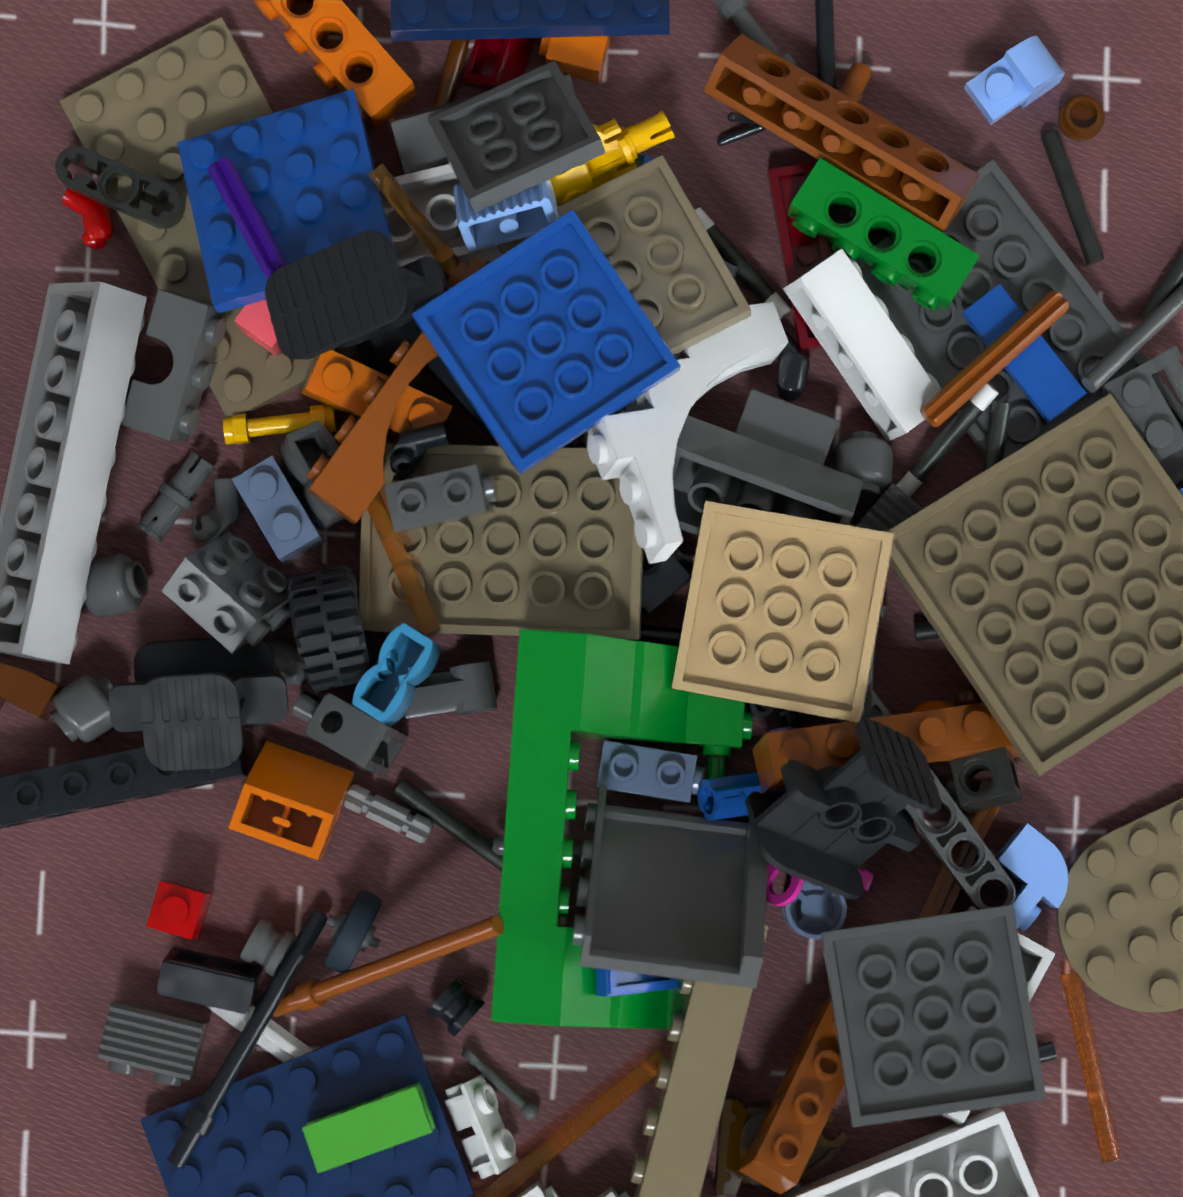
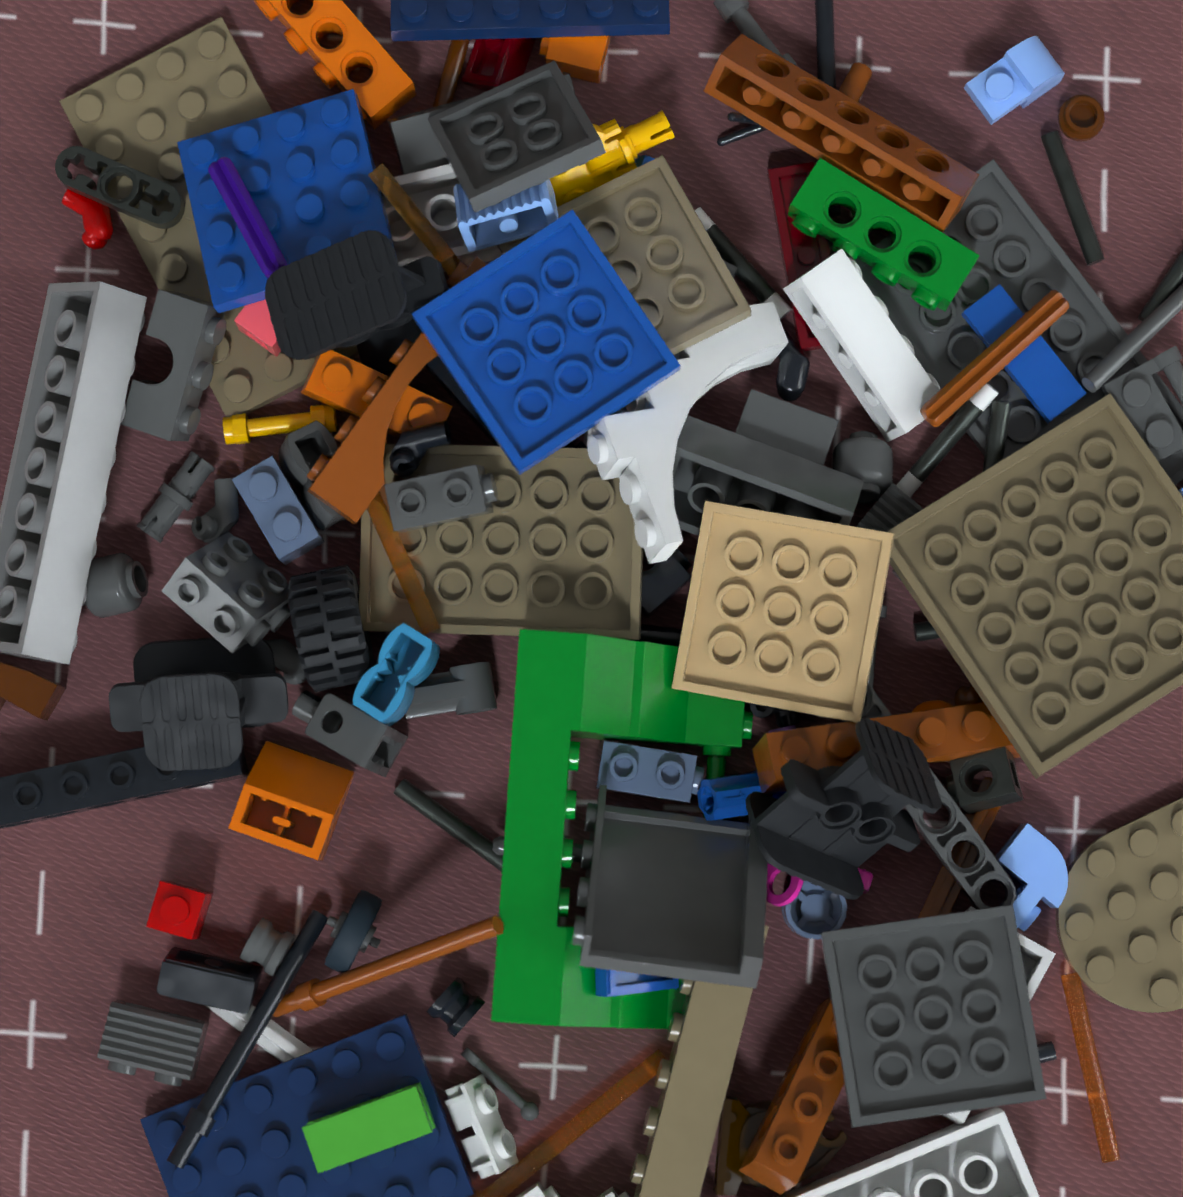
dark grey head [50,673,114,743] -> none
light grey axle [343,785,433,843] -> none

